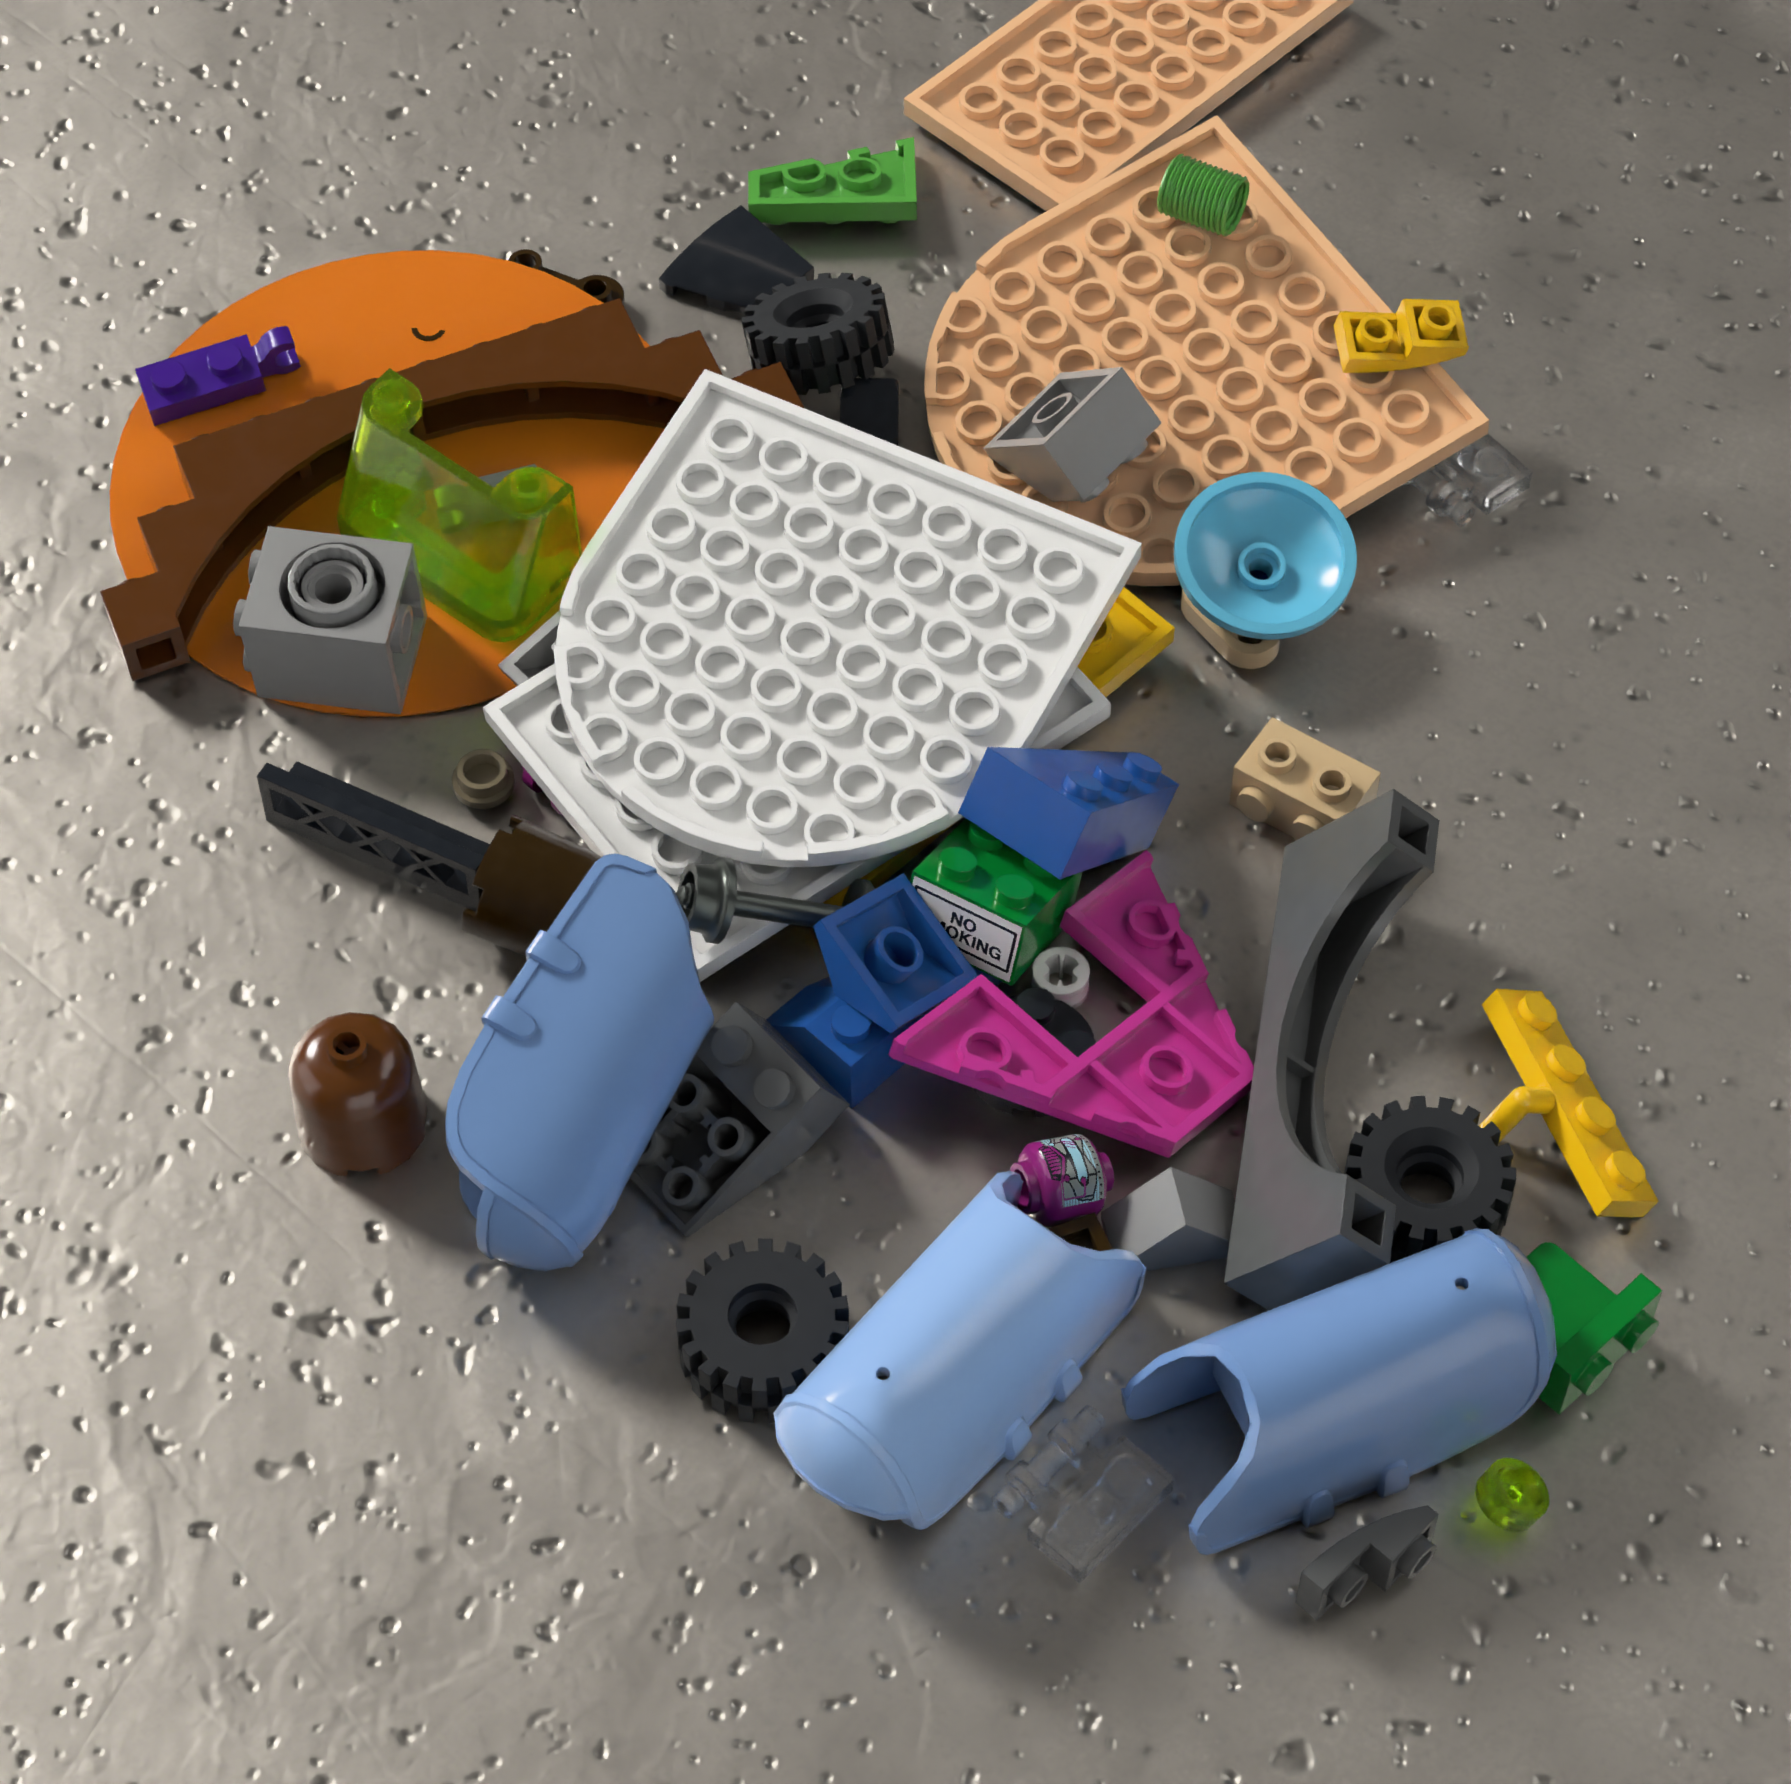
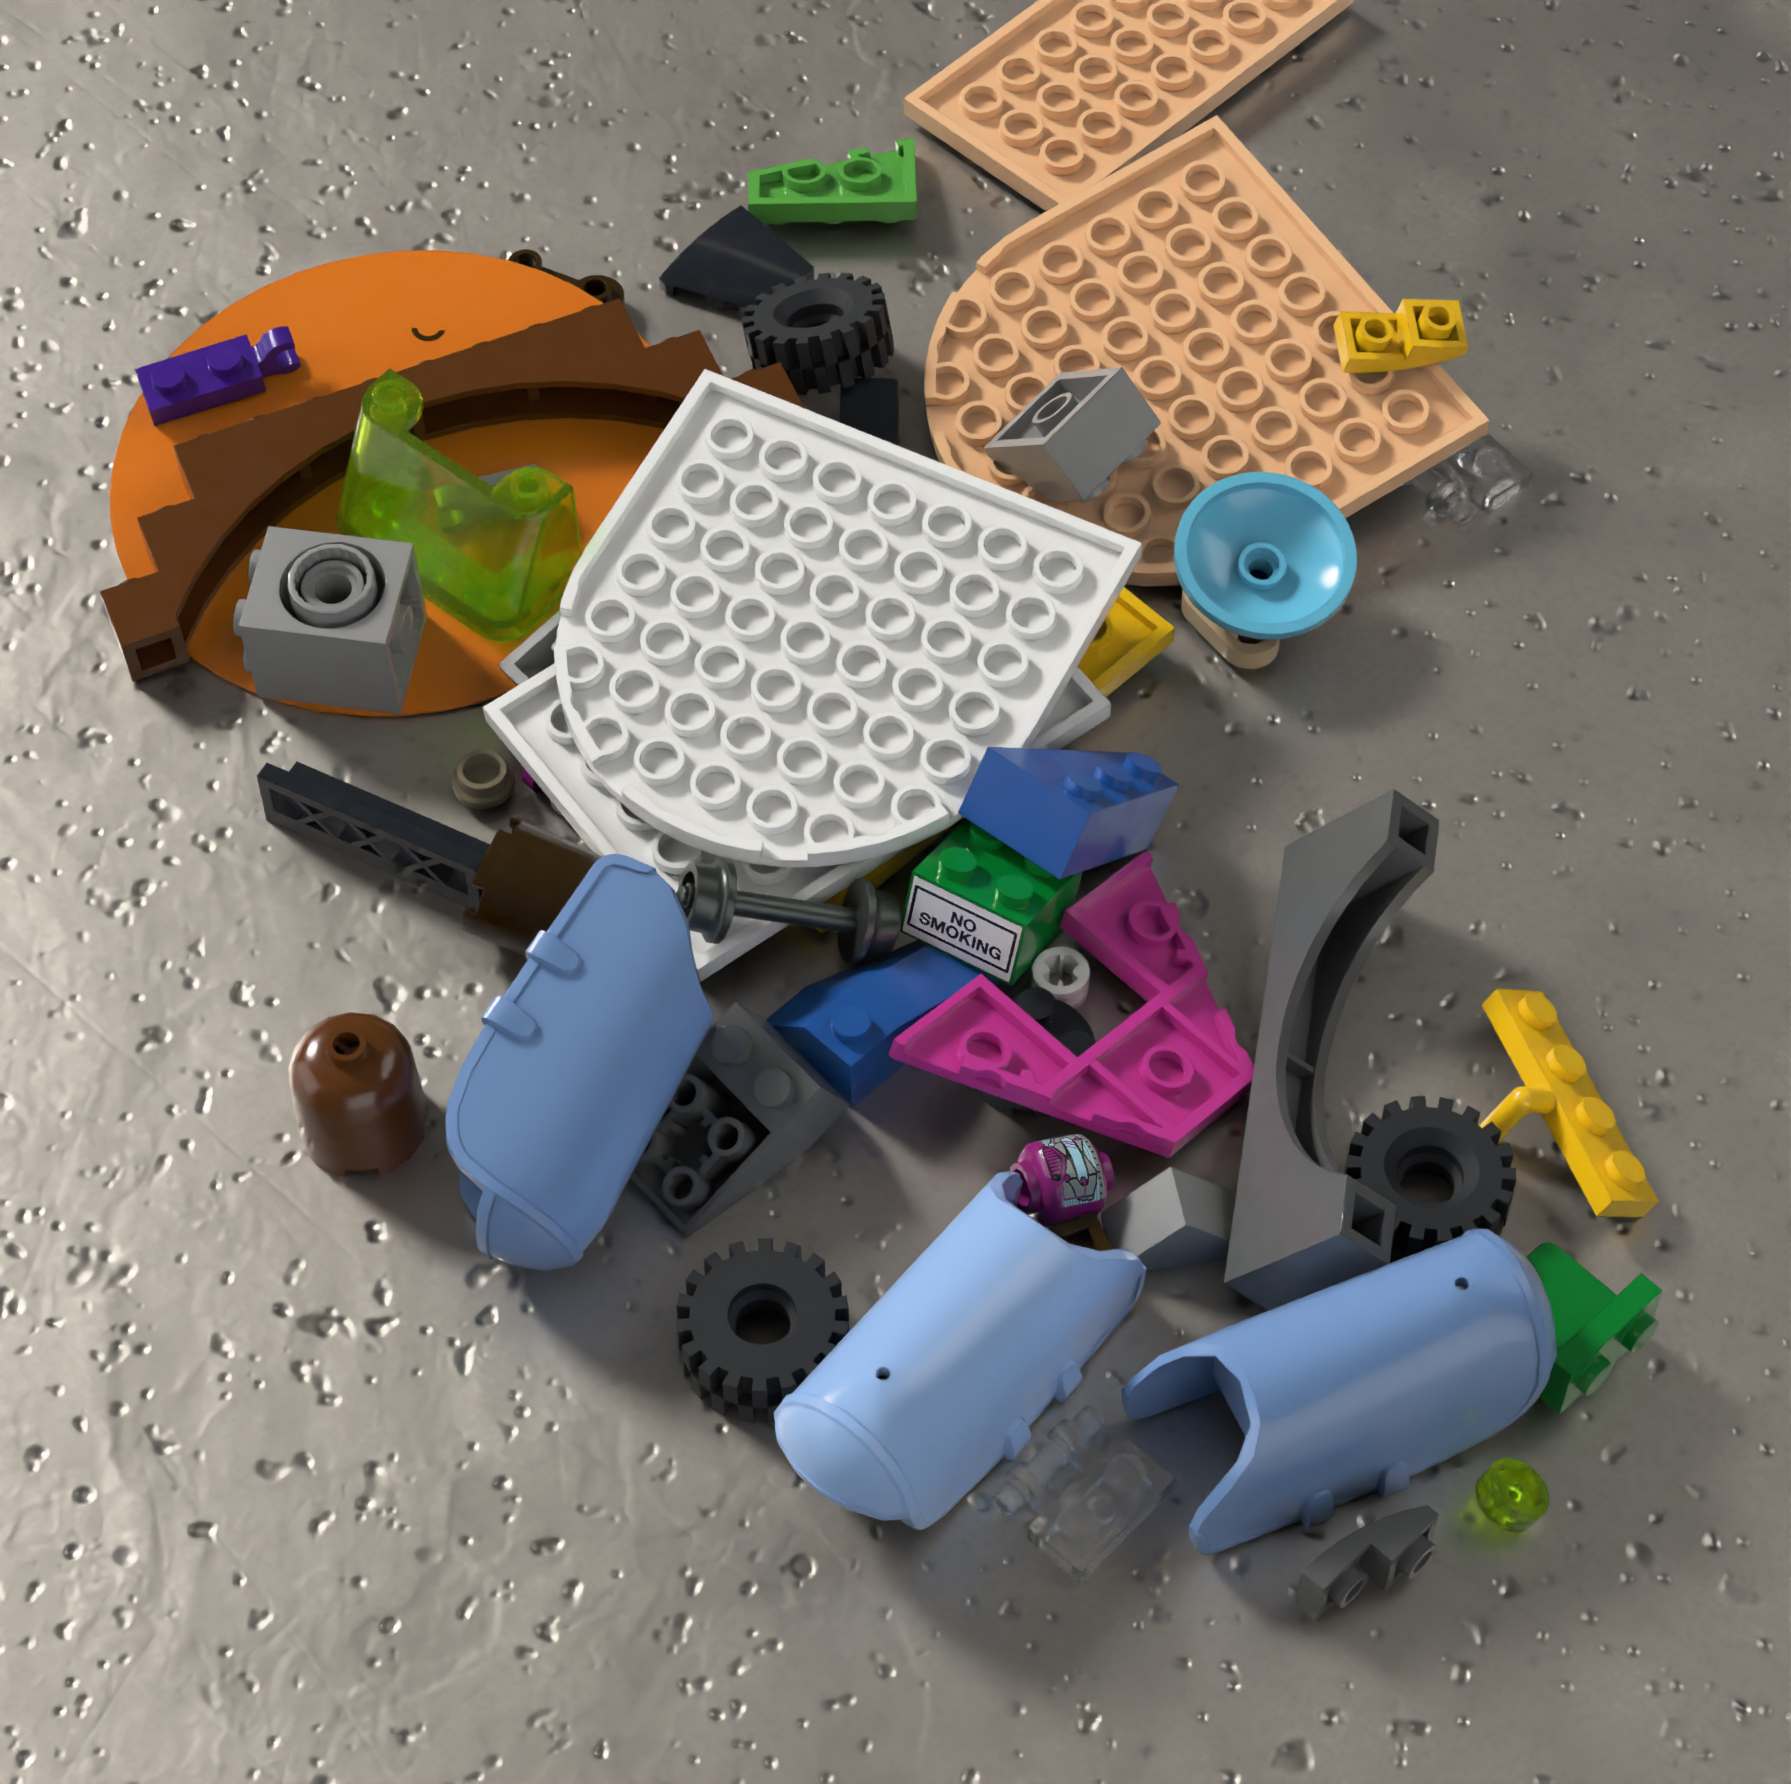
blue slope [813,873,978,1033] -> none
bright green piece [1157,154,1249,237] -> none
tan brick [1229,717,1381,840] -> none

